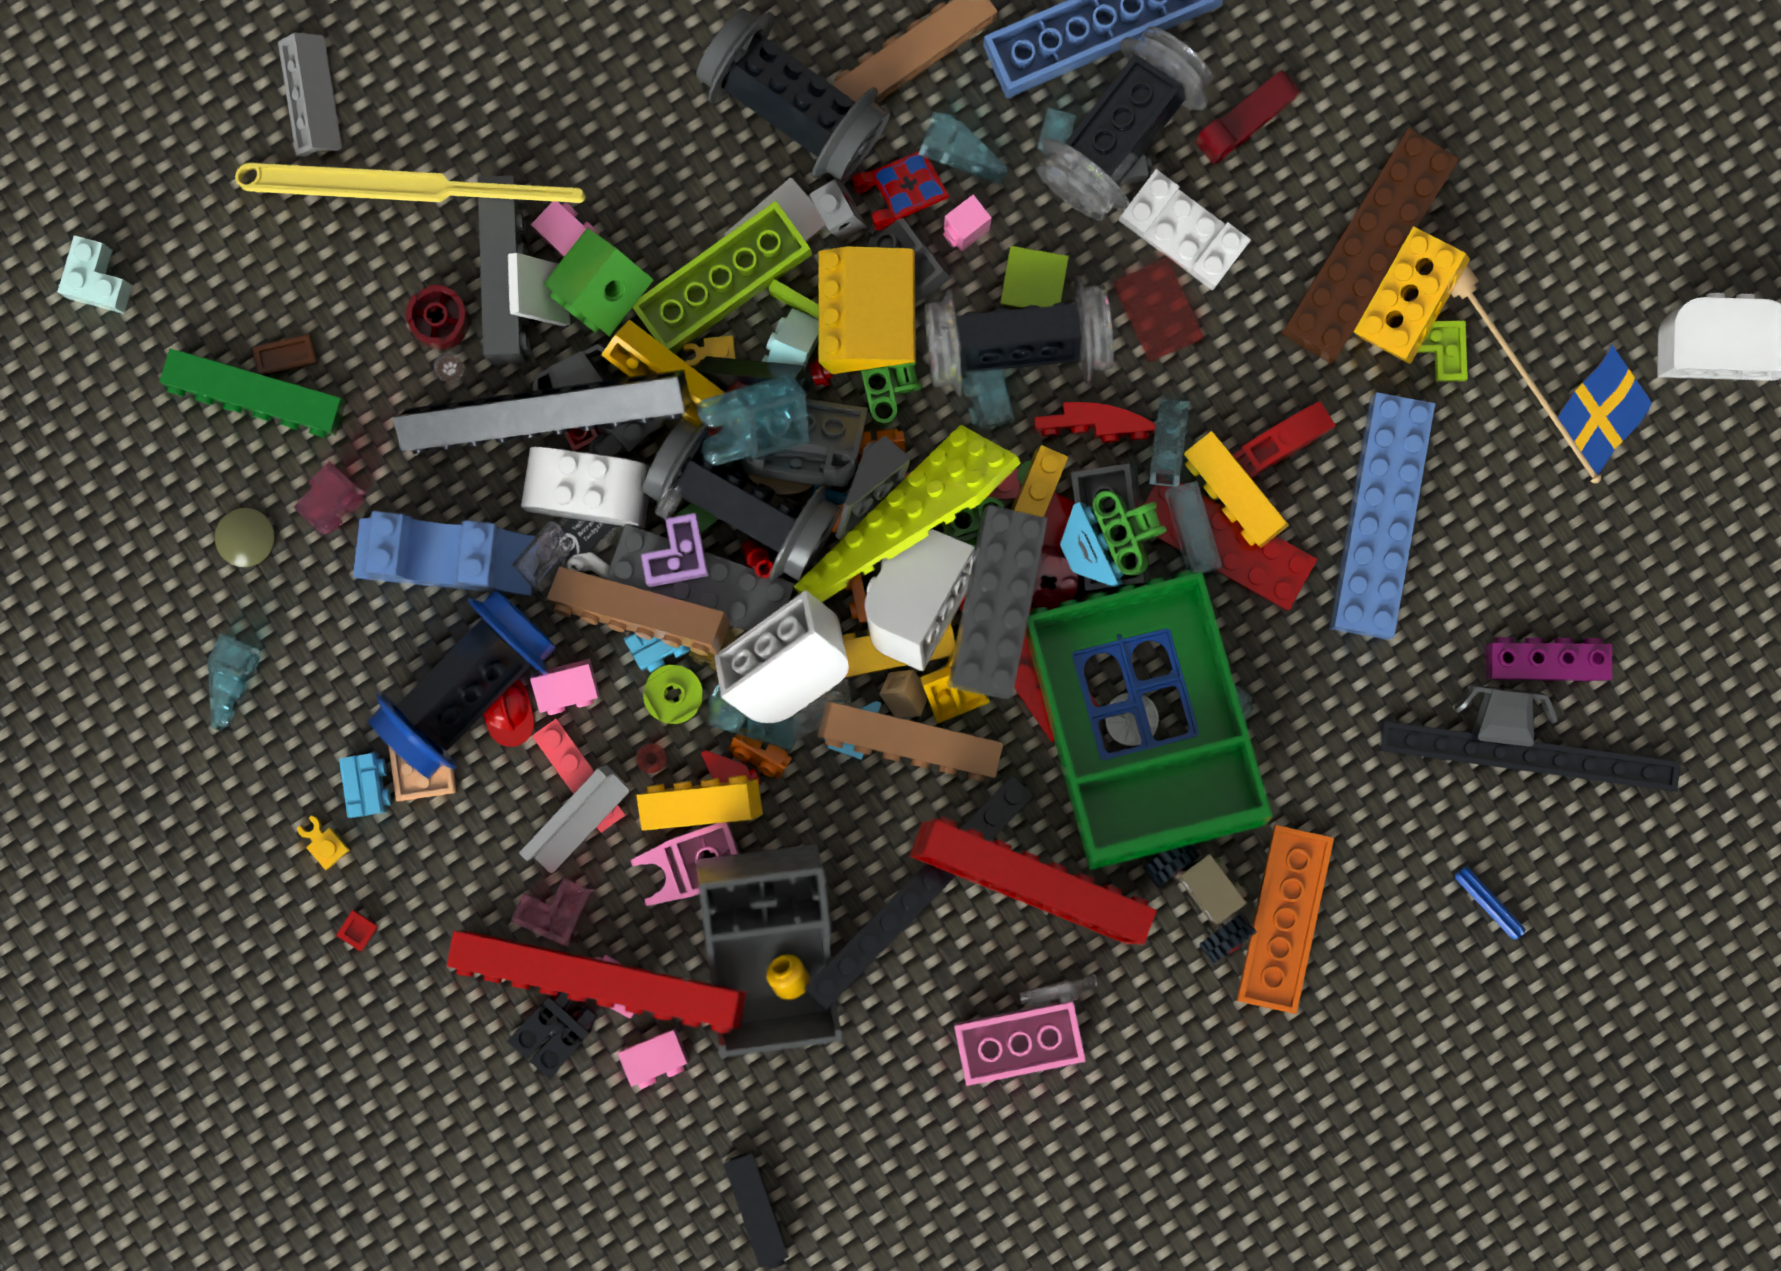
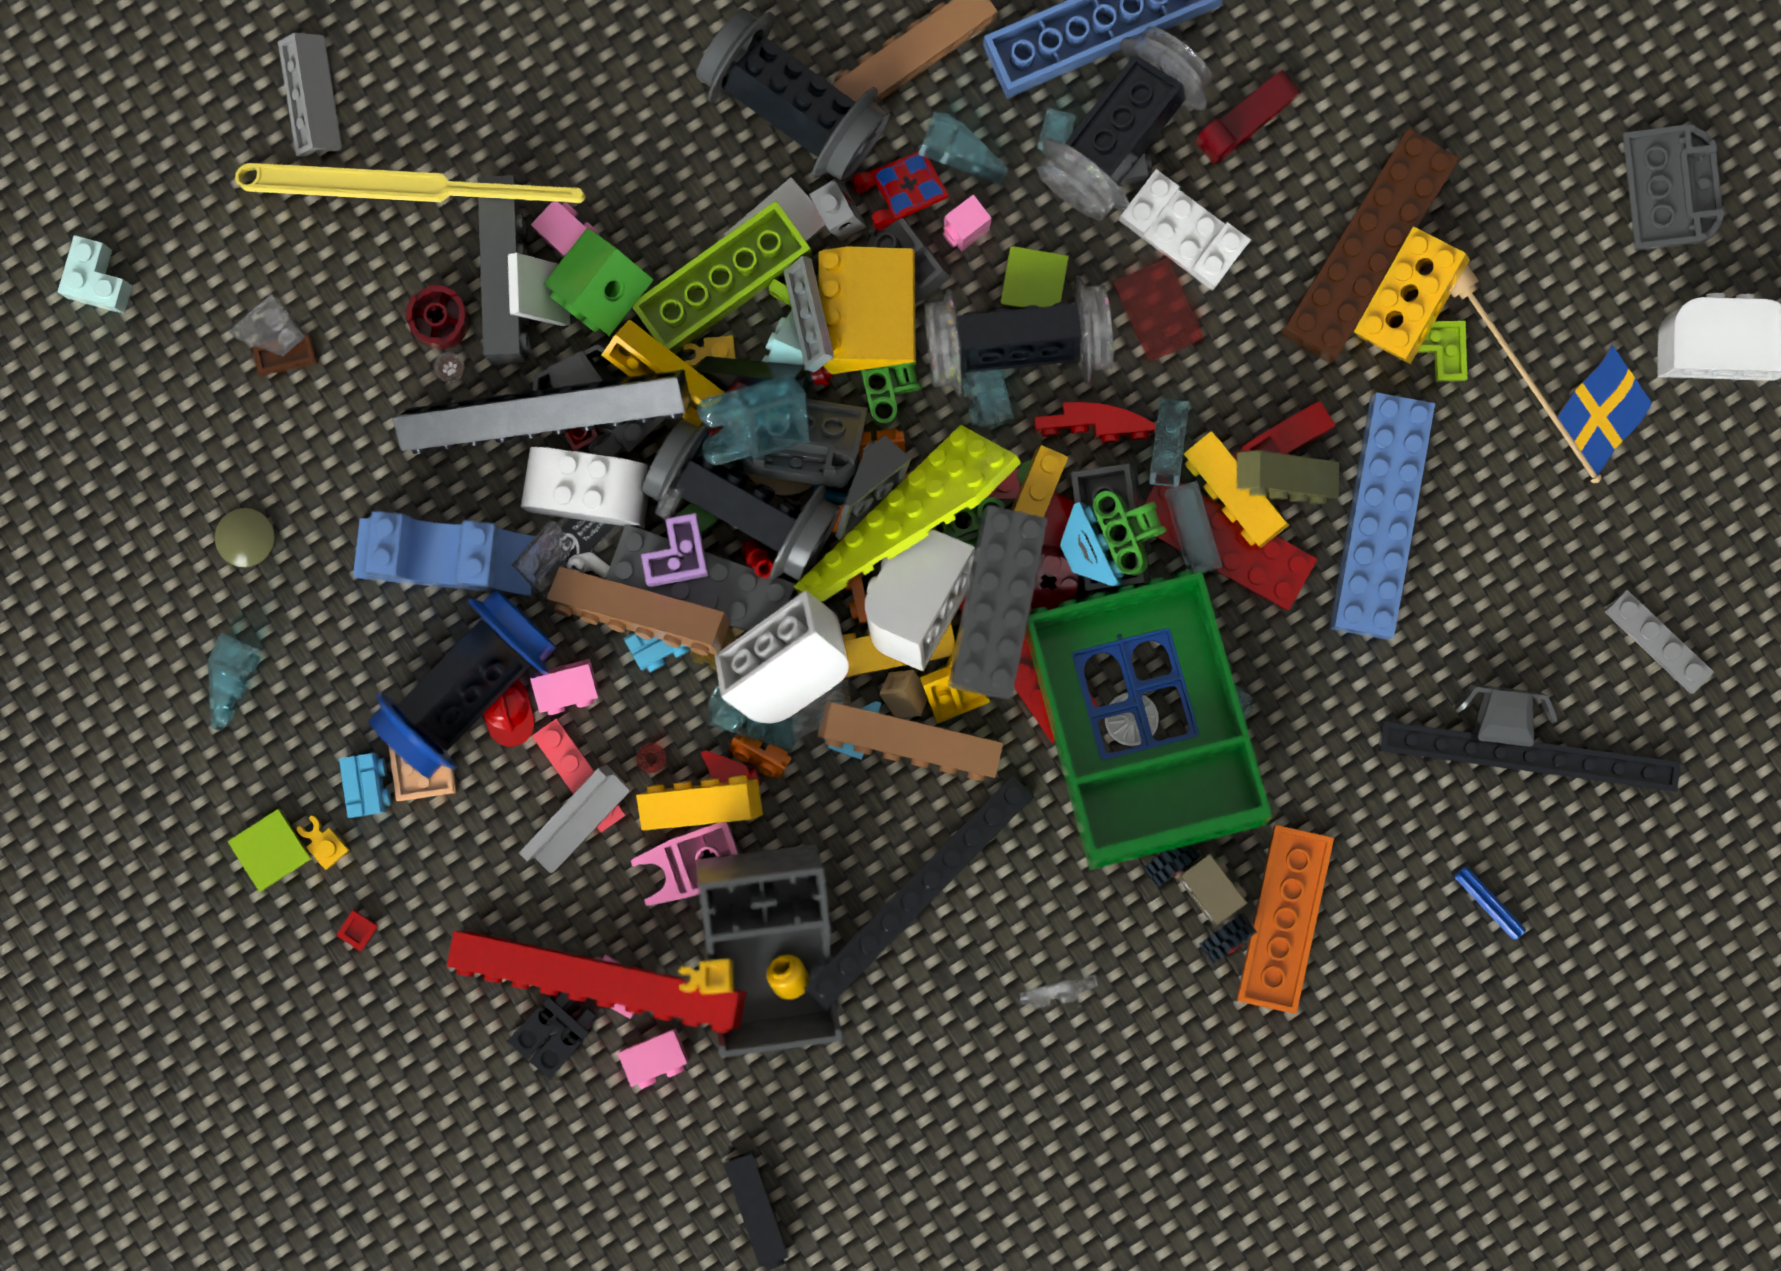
green brick [159,348,346,438] -> none
clear pink brick [293,461,366,535] -> none
clear pink brick [511,877,594,946] -> none
lime plate [643,665,703,724] -> none
red brick [909,817,1157,944] -> none
bright pink brick [954,999,1085,1086] -> none
magenta brick [1486,637,1612,681] -> none
none -> lime tile [227,809,312,892]
none -> clear wing [229,294,305,356]
none -> yellow plate [679,959,733,994]
none -> light grey plate [783,255,834,372]
none -> olive brick [1237,451,1339,504]
none -> light grey plate [1604,590,1714,694]
none -> dark grey plate [1622,125,1724,251]

